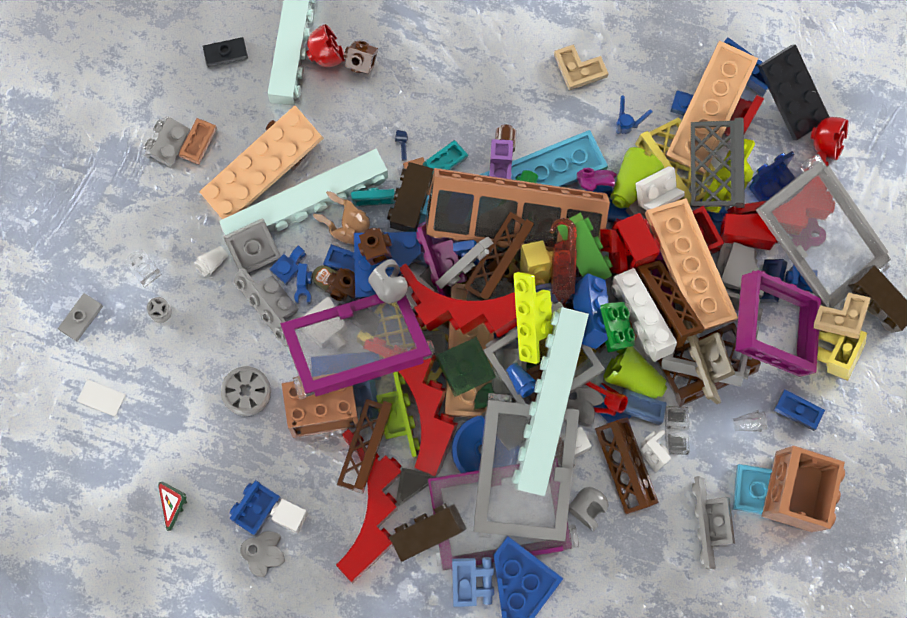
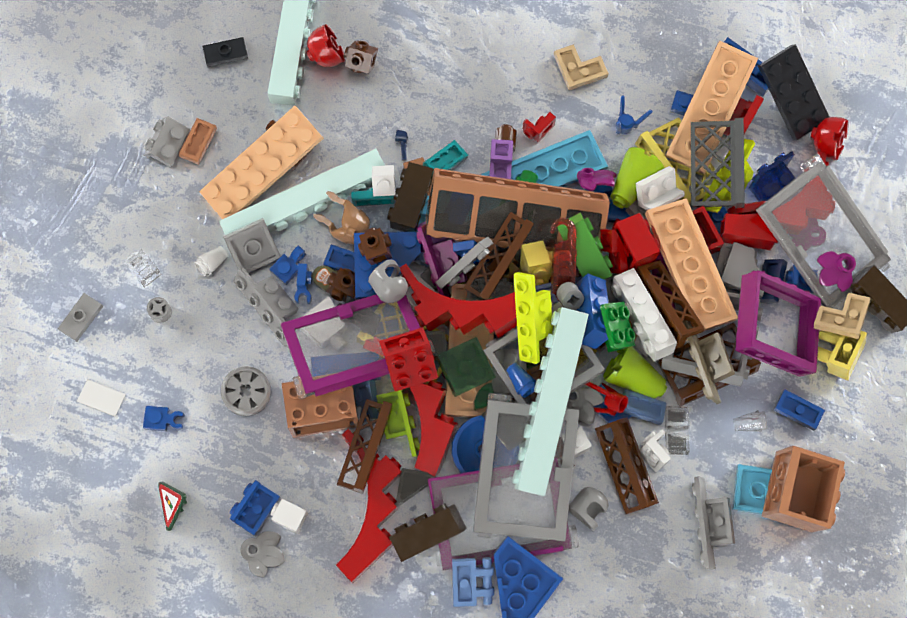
none -> blue plate [143,406,185,431]
none -> white brick [372,165,395,196]
none -> red bracket [379,327,438,391]
none -> red bracket [522,112,556,142]
none -> light grey wheel [556,282,584,310]
none -> magenta plate [817,251,856,292]

